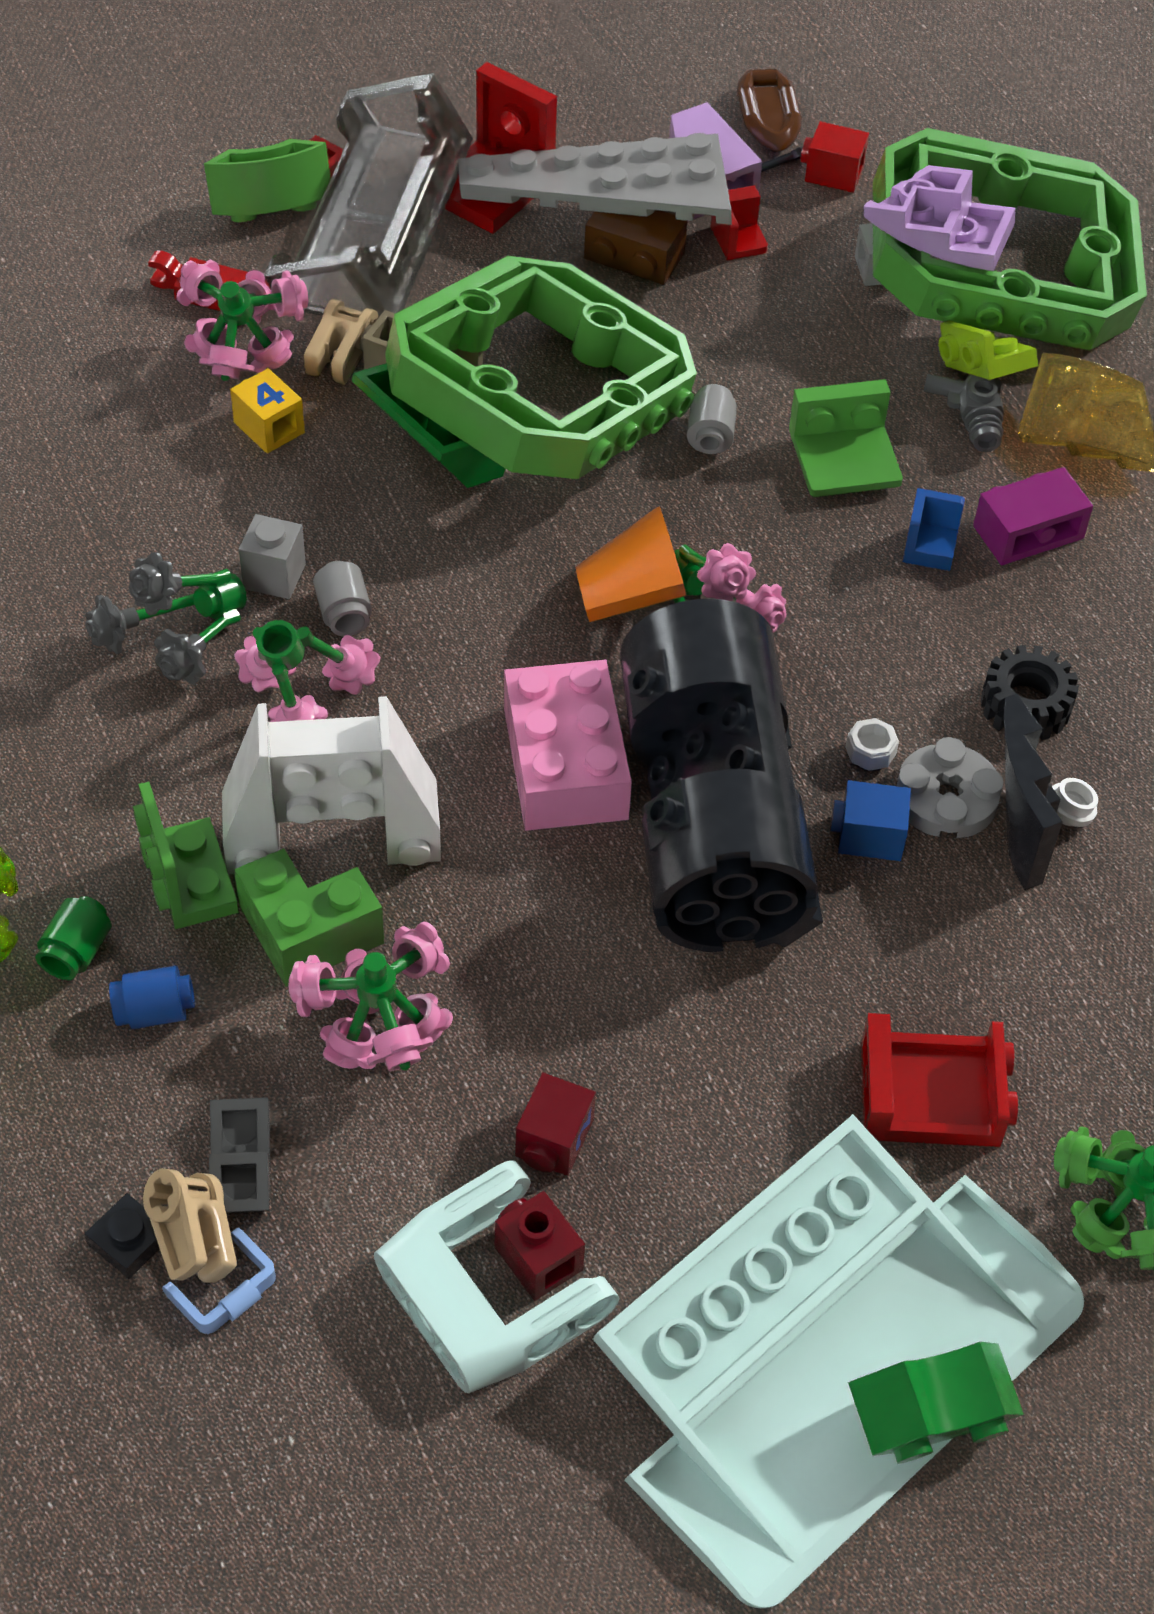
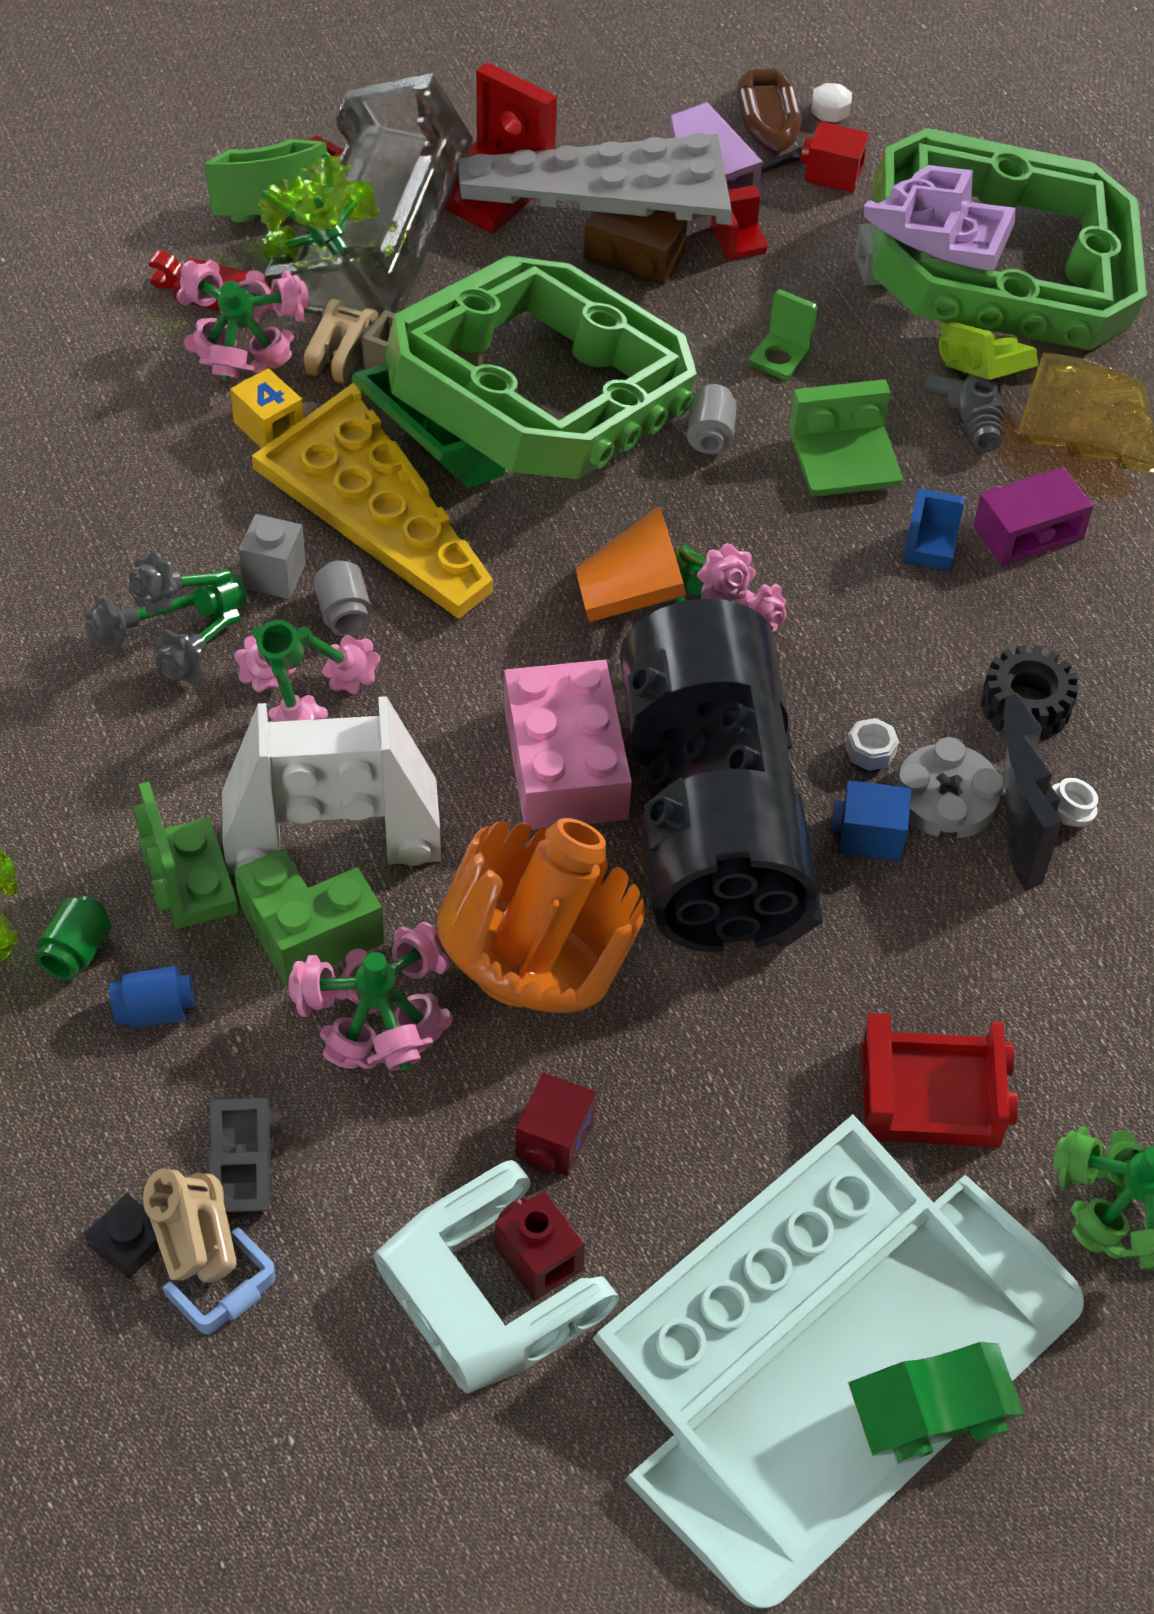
none -> yellow wing [252,383,493,619]
none -> clear neon green plant [257,152,380,274]
none -> orange piece [436,818,646,1013]
none -> bright green bracket [749,289,817,380]
none -> white tile [811,83,852,123]

